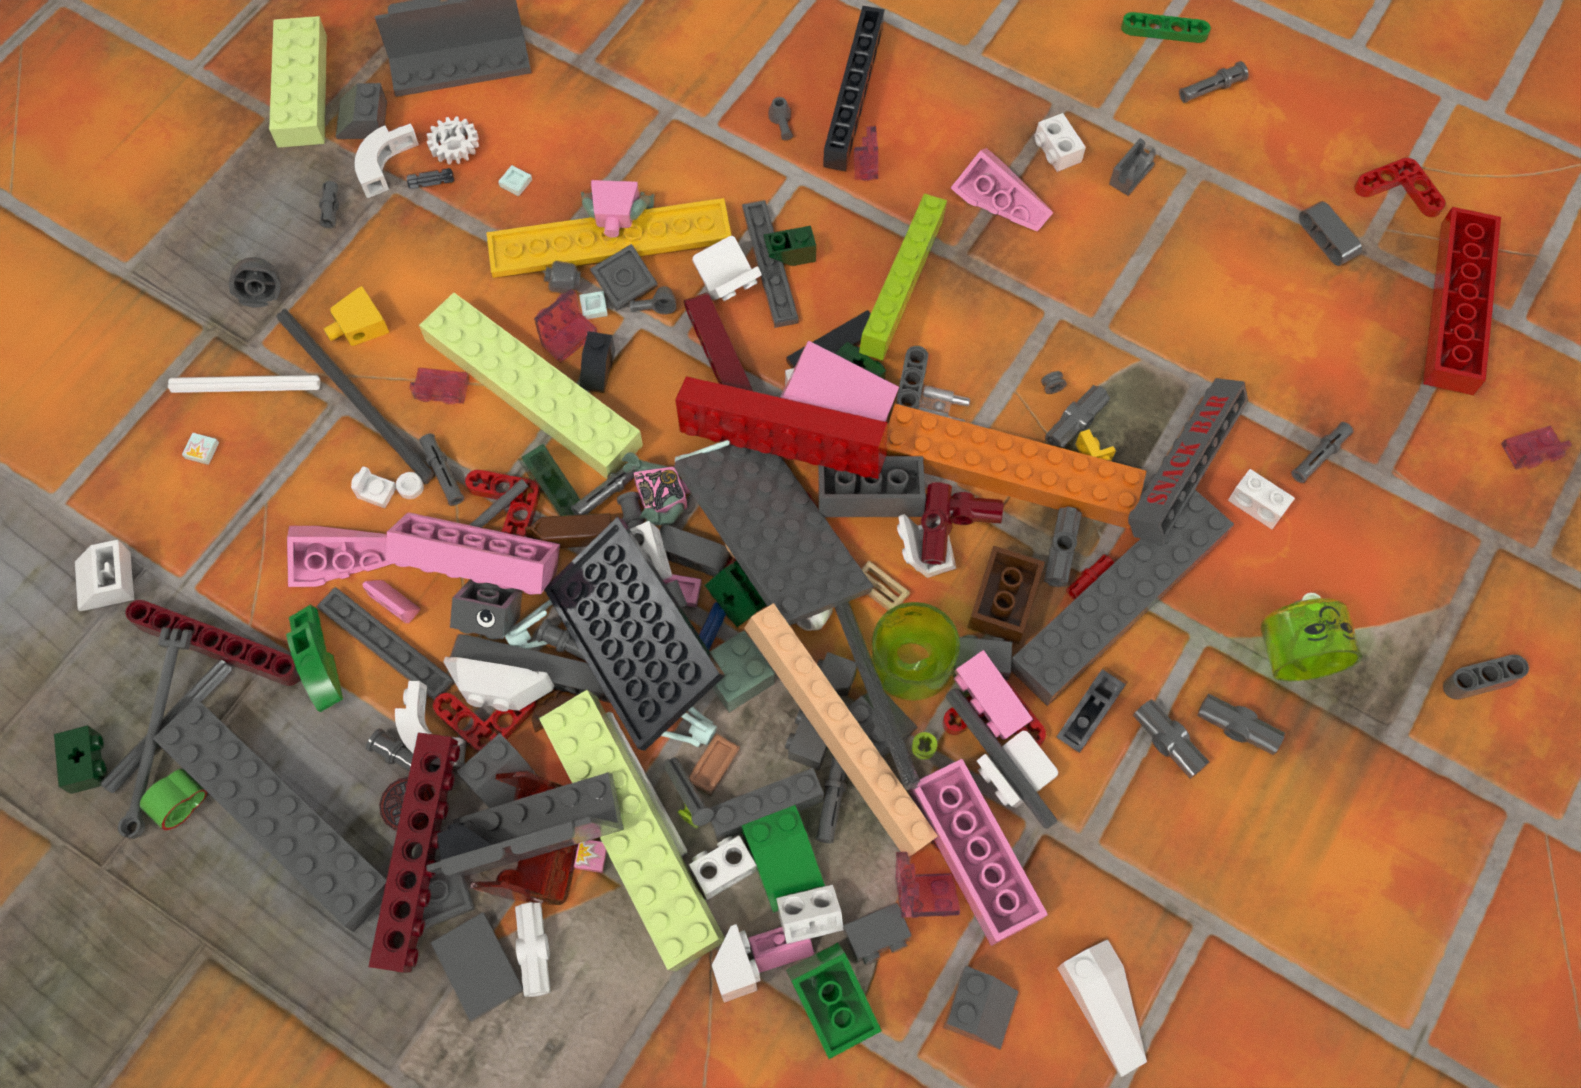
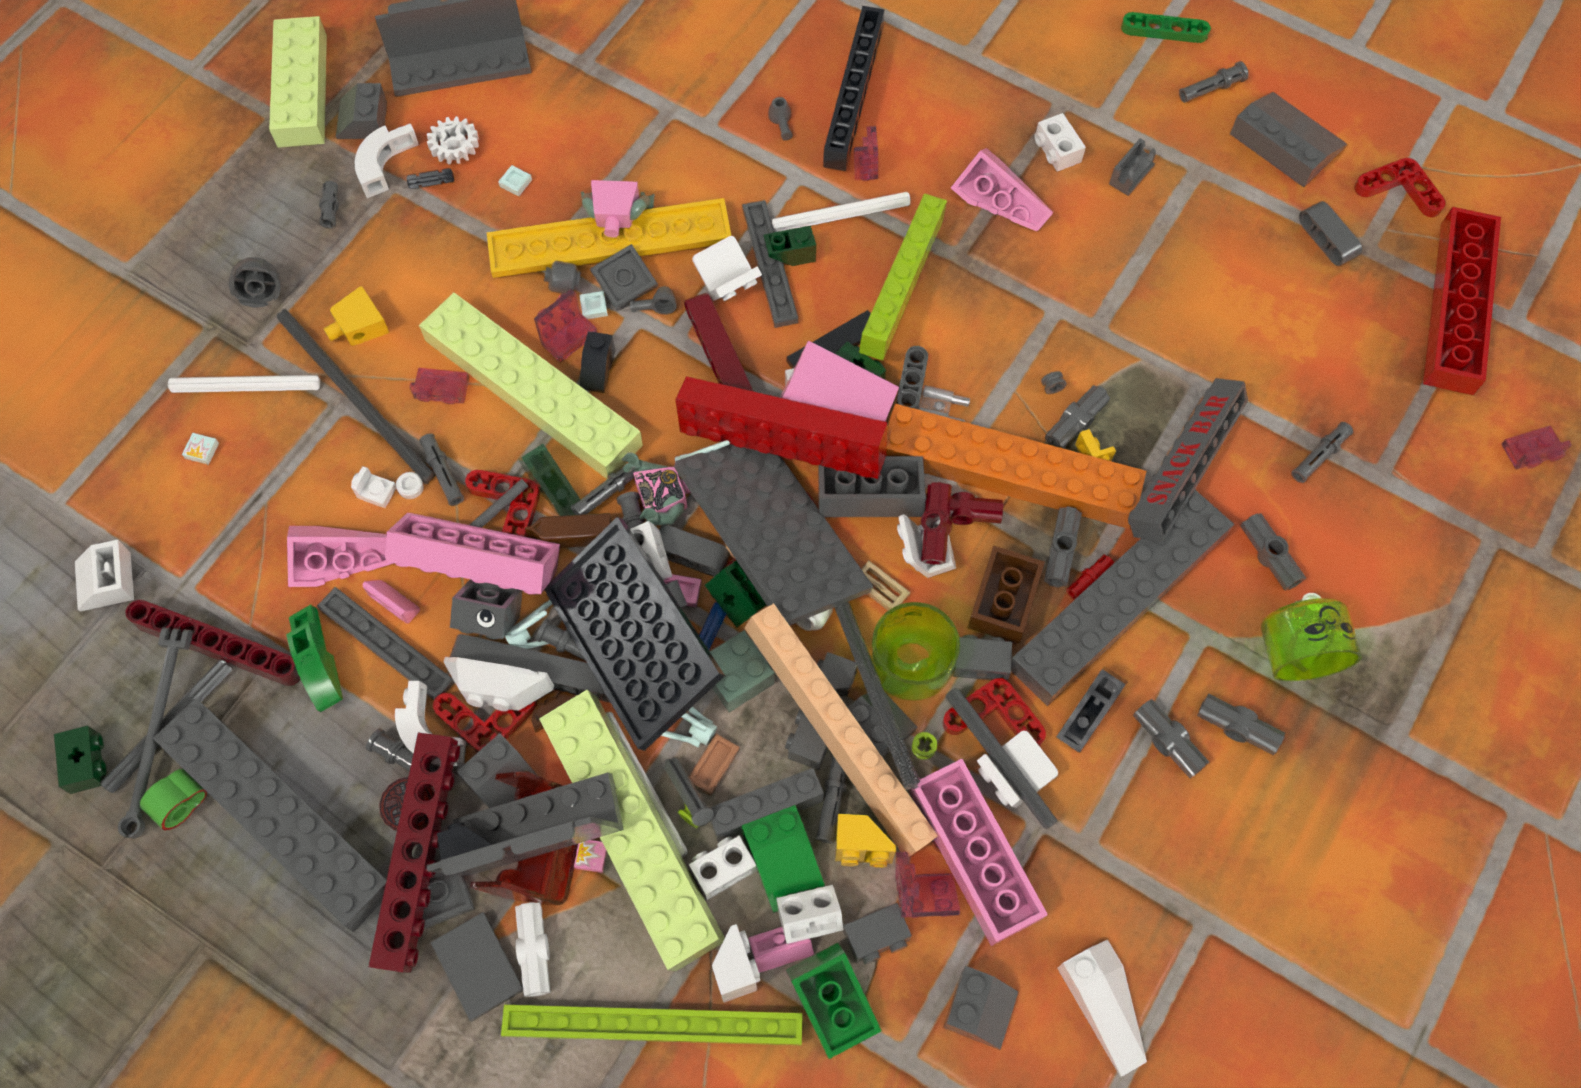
bright pink brick [954,650,1033,740] -> none
white brick [1228,469,1295,529] -> none
dark grey beam [1443,655,1529,700] -> none
none -> lime plate [501,1005,802,1046]
none -> white axle [772,192,911,232]
none -> yellow slope [835,814,896,868]
none -> dark grey slope [1230,92,1347,187]
none -> dark grey piece [1240,513,1306,591]

